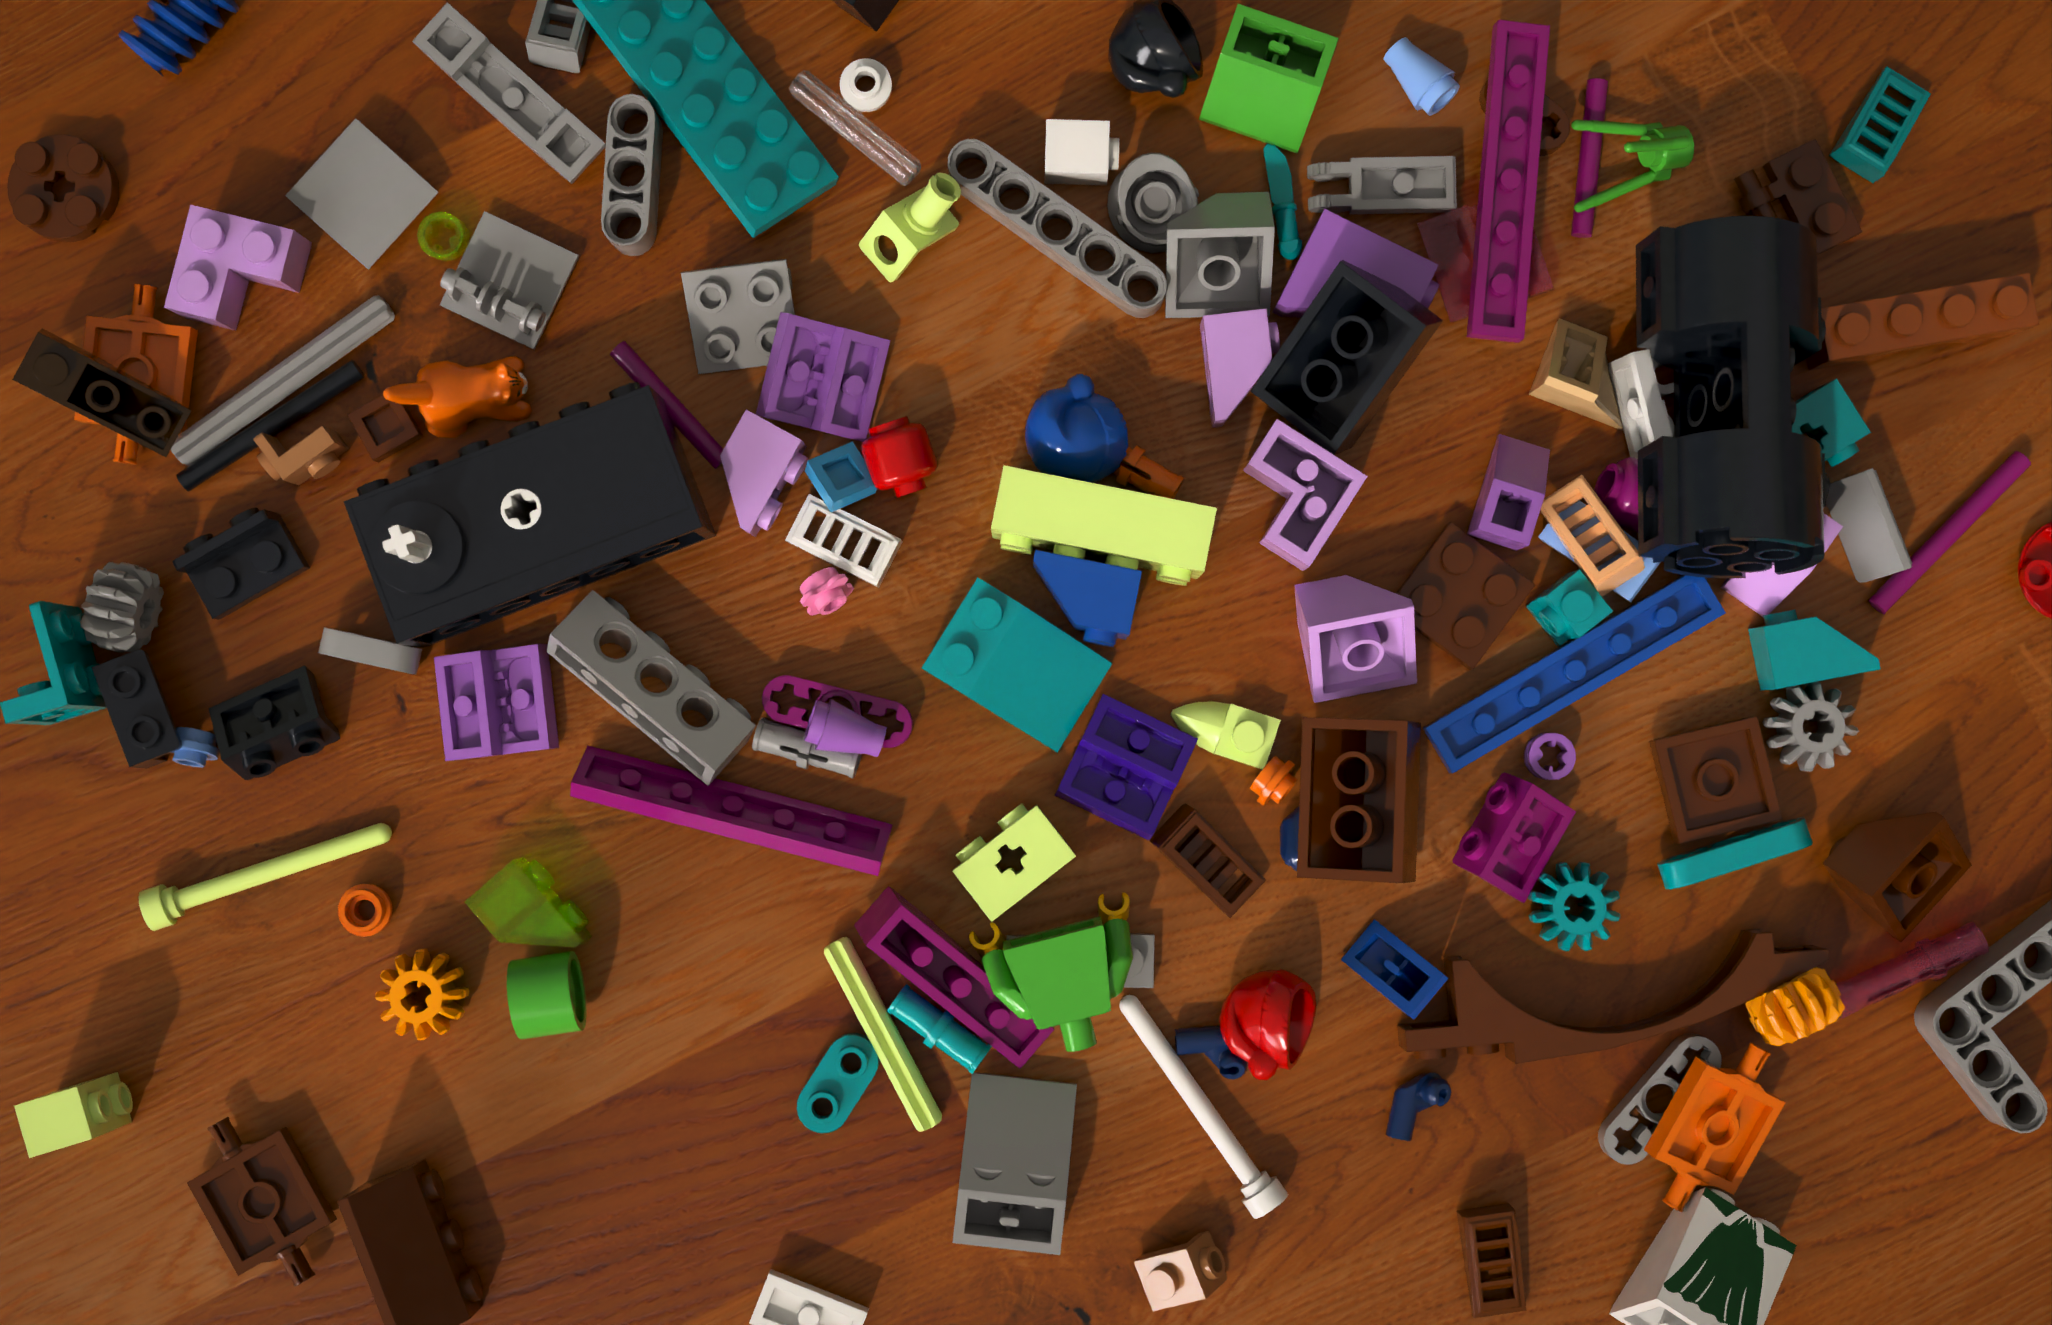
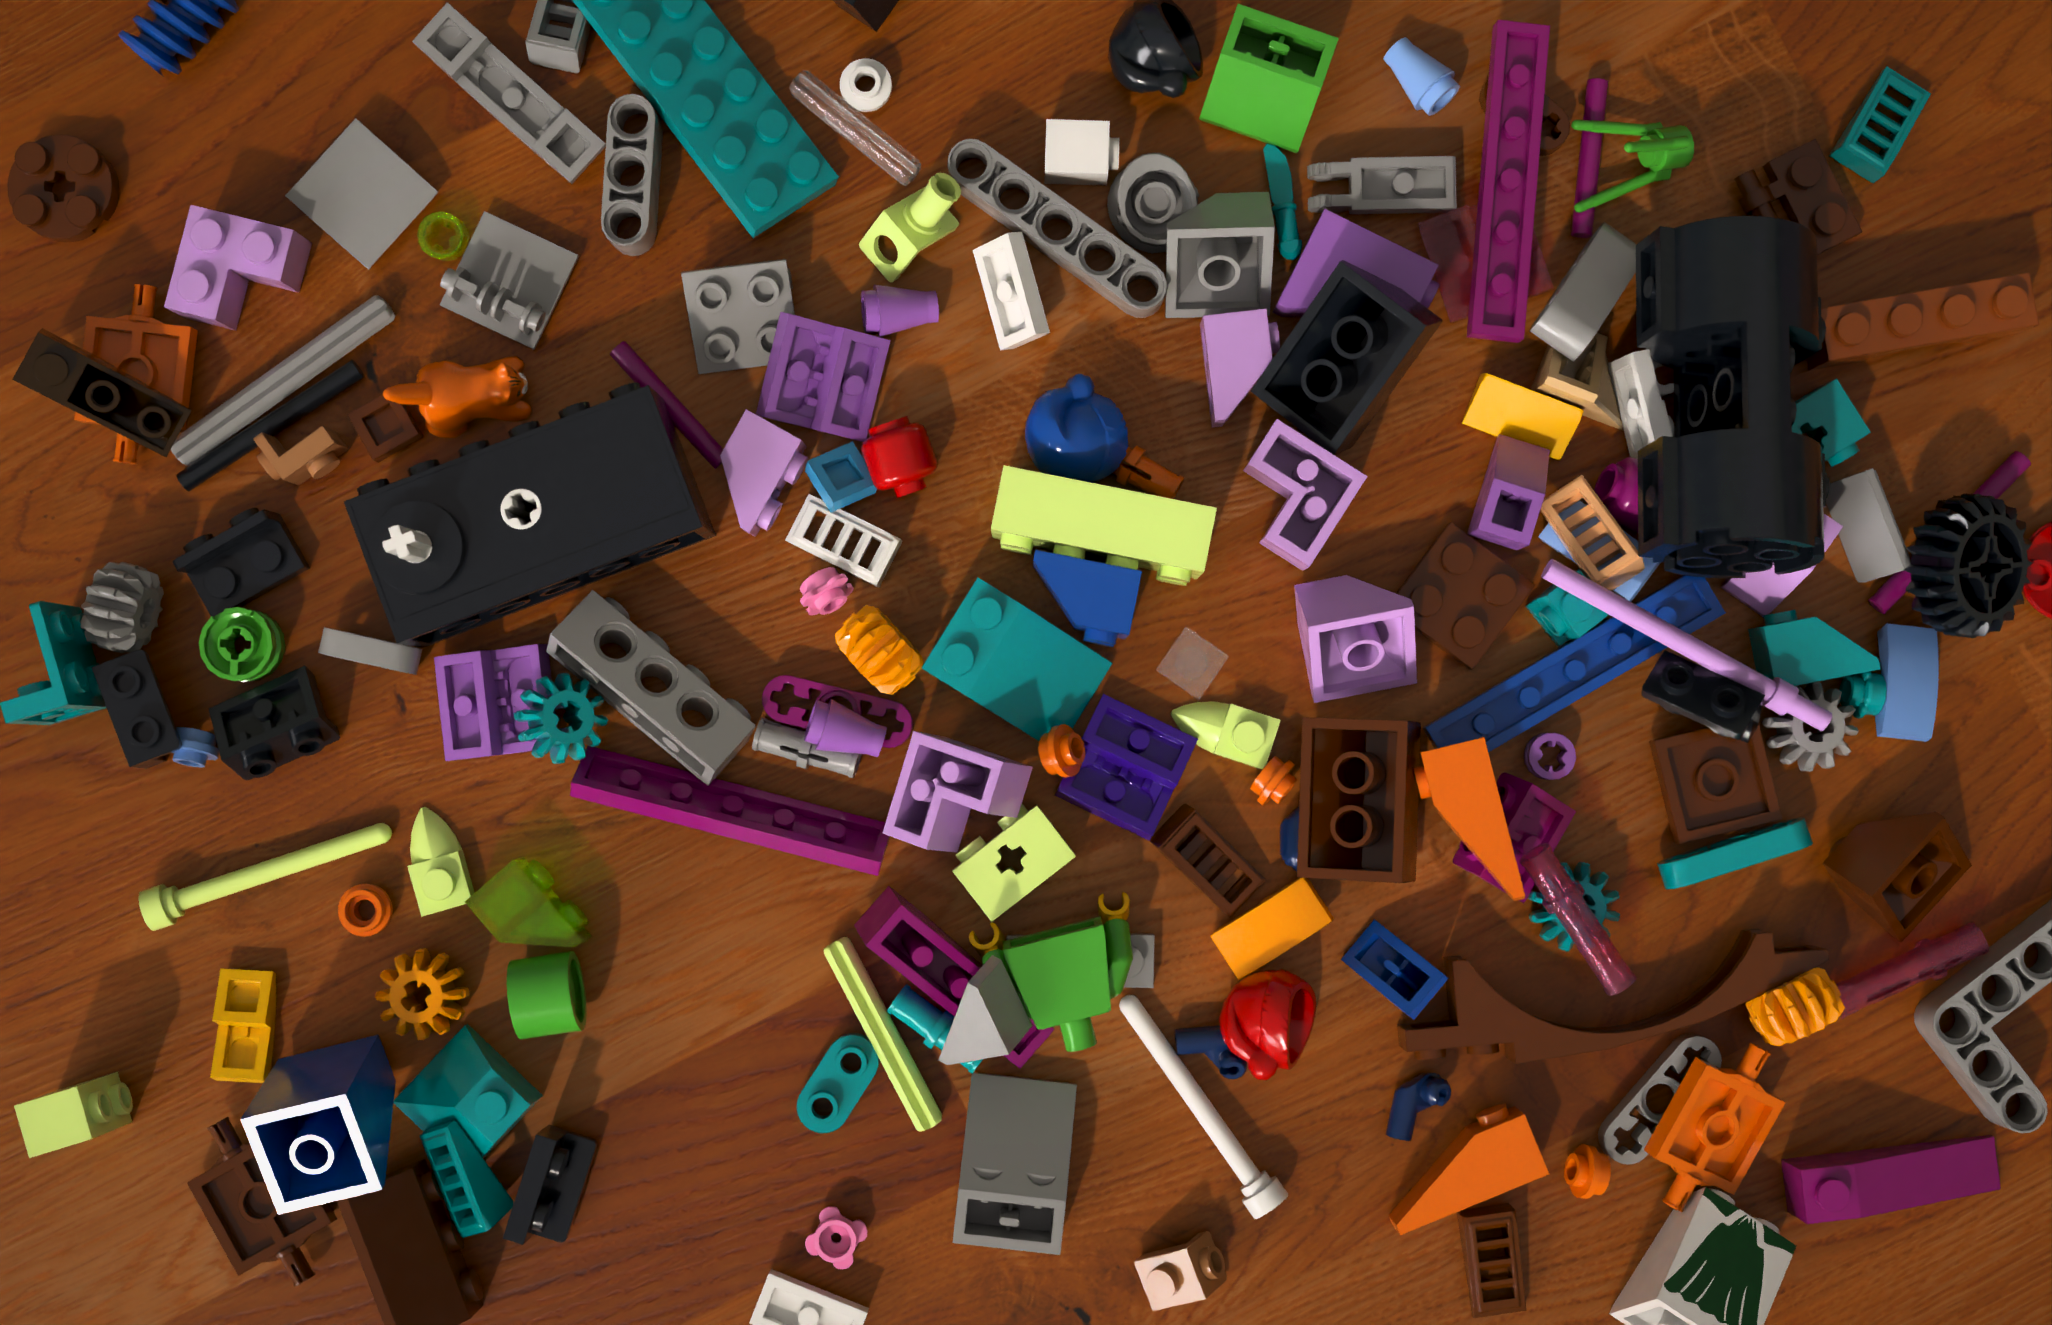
none -> bright green wheel [199,607,285,682]
none -> yellow slope [210,968,276,1083]
none -> blue slope [240,1035,396,1214]
none -> teal slope [394,1024,543,1159]
none -> yellowish green plate [407,807,477,917]
none -> teal slope [419,1120,514,1238]
none -> black bracket [503,1125,598,1245]
none -> teal gear [514,673,608,764]
none -> bright pink plate [805,1206,868,1270]
none -> light orange gear [835,605,923,695]
none -> medium lavender cone [861,284,939,337]
none -> lavender brick [882,731,1033,853]
none -> light grey slope [938,955,1032,1065]
none -> white plate [973,232,1050,350]
none -> orange plate [1038,724,1085,778]
none -> clear plate [1155,626,1229,700]
none -> light orange slope [1210,878,1334,980]
none -> orange slope [1389,1104,1549,1235]
none -> orange slope [1413,737,1525,901]
none -> yellow slope [1461,373,1584,461]
none -> clear pink pin [1519,843,1637,996]
none -> light grey beam [1529,222,1637,362]
none -> lavender bar [1541,559,1832,731]
none -> orange plate [1564,1144,1611,1199]
none -> black bracket [1641,650,1765,743]
none -> magenta slope [1781,1135,2001,1224]
none -> teal plate [1839,671,1887,719]
none -> medium blue slope [1875,623,1939,742]
none -> black gear [1903,493,2034,638]

